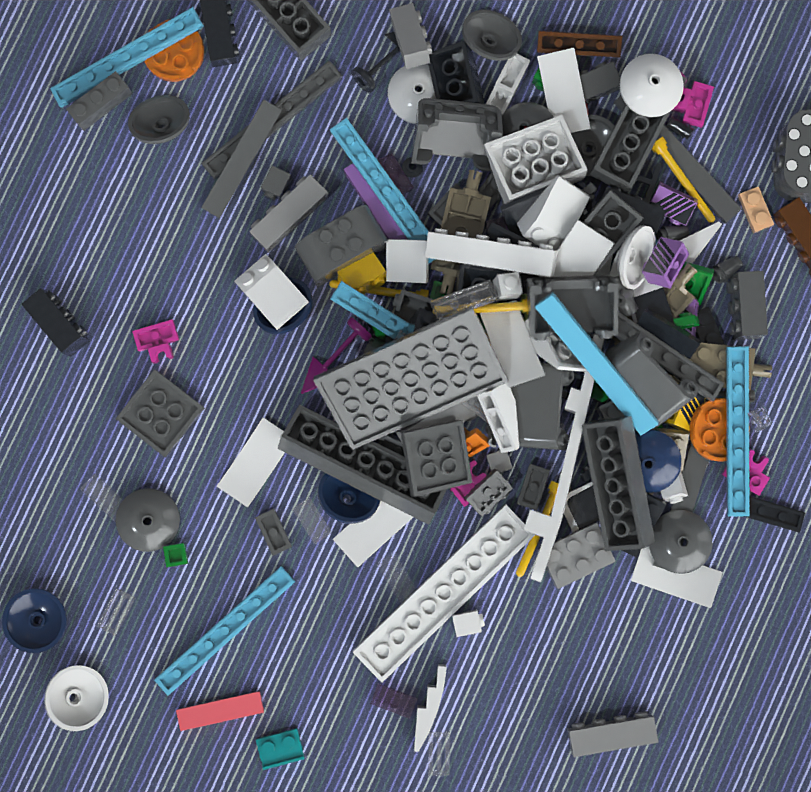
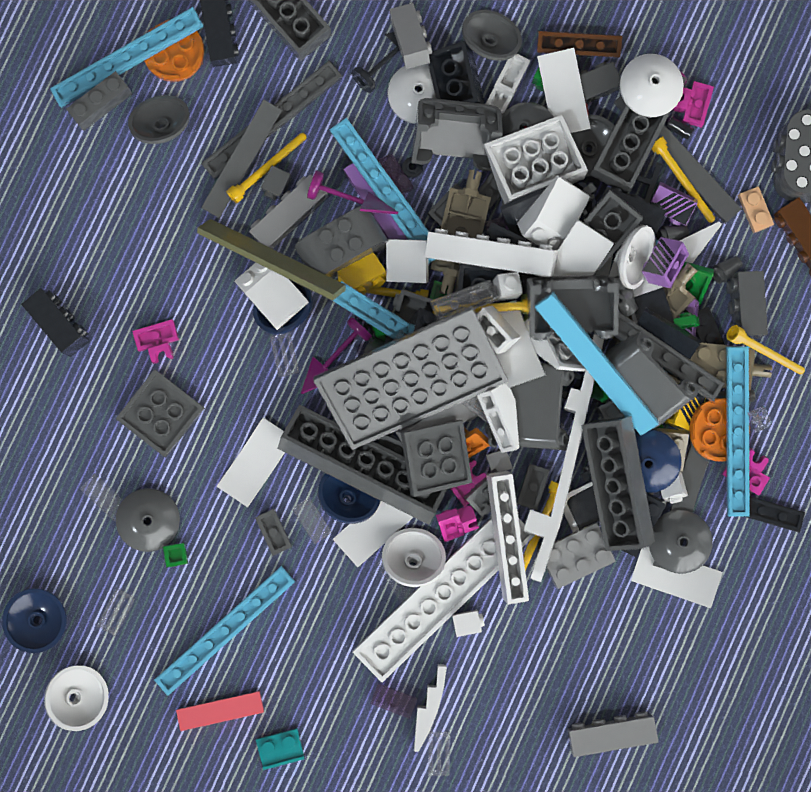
none -> olive tile [197,219,346,300]
none -> yellow piece [226,133,306,204]
none -> clear tile [269,332,300,378]
none -> magenta piece [307,170,398,214]
none -> white dish [382,528,446,587]
none -> dark pink plate [436,505,479,542]
none -> white brick [476,305,521,354]
none -> white brick [486,471,529,604]
none -> yellow piece [726,325,805,374]

